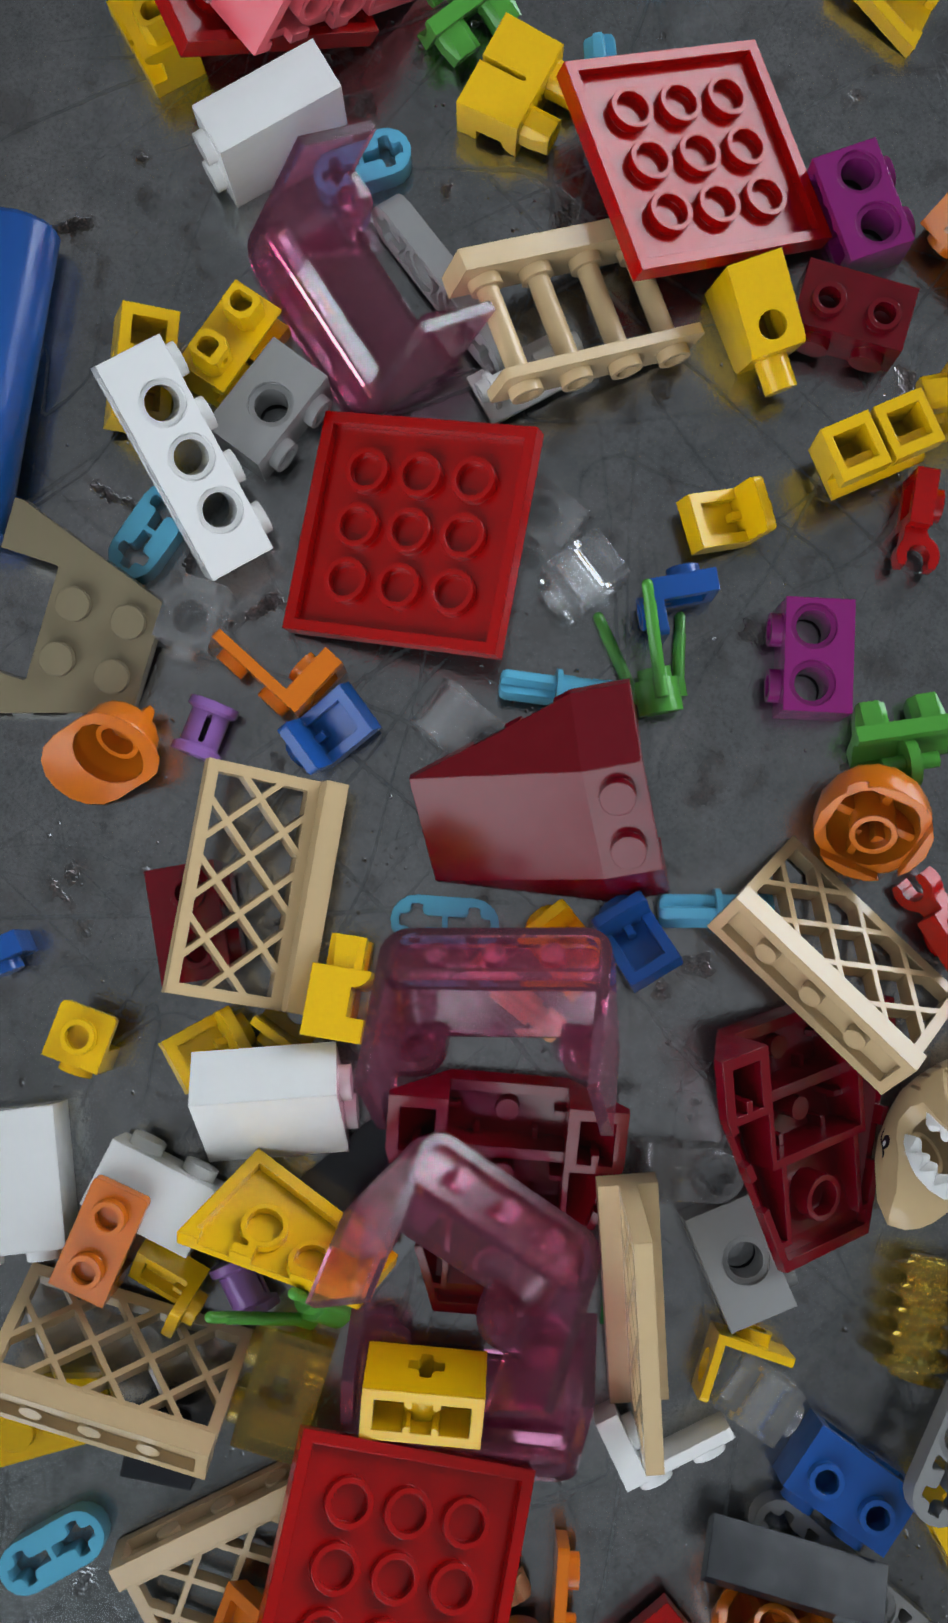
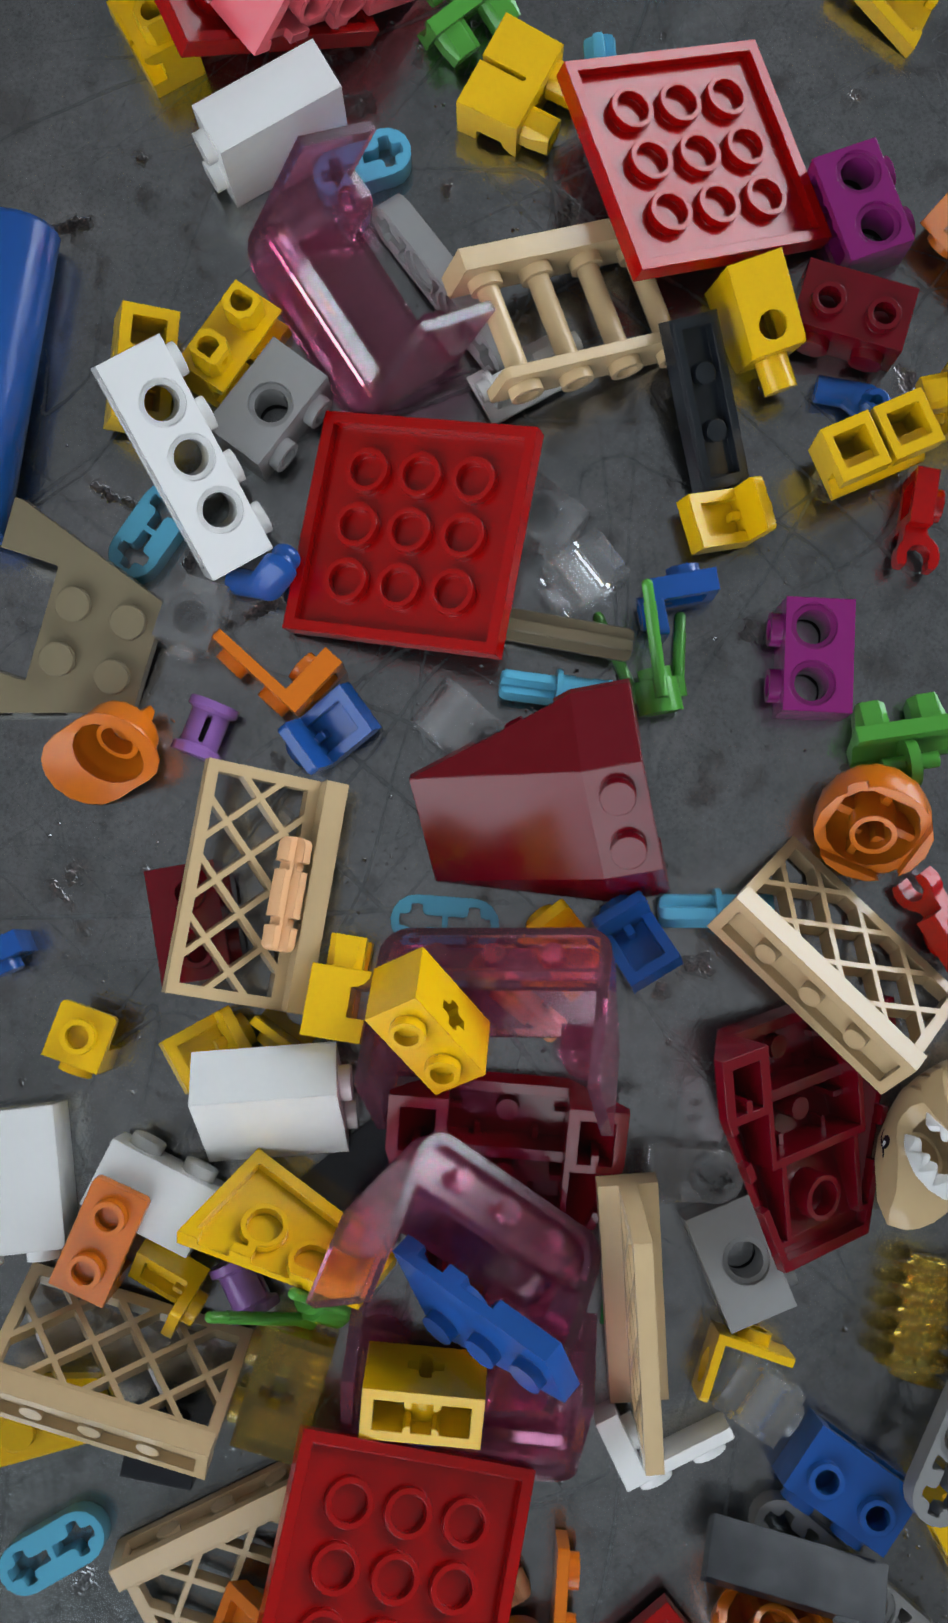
none -> blue arm [225,544,301,601]
none -> light nougat axle [261,836,313,953]
none -> yellow brick [365,947,490,1095]
none -> blue wing [392,1234,580,1403]
none -> dark tan axle [505,607,635,662]
none -> black tile [658,309,749,493]
none -> blue arm [812,374,891,417]

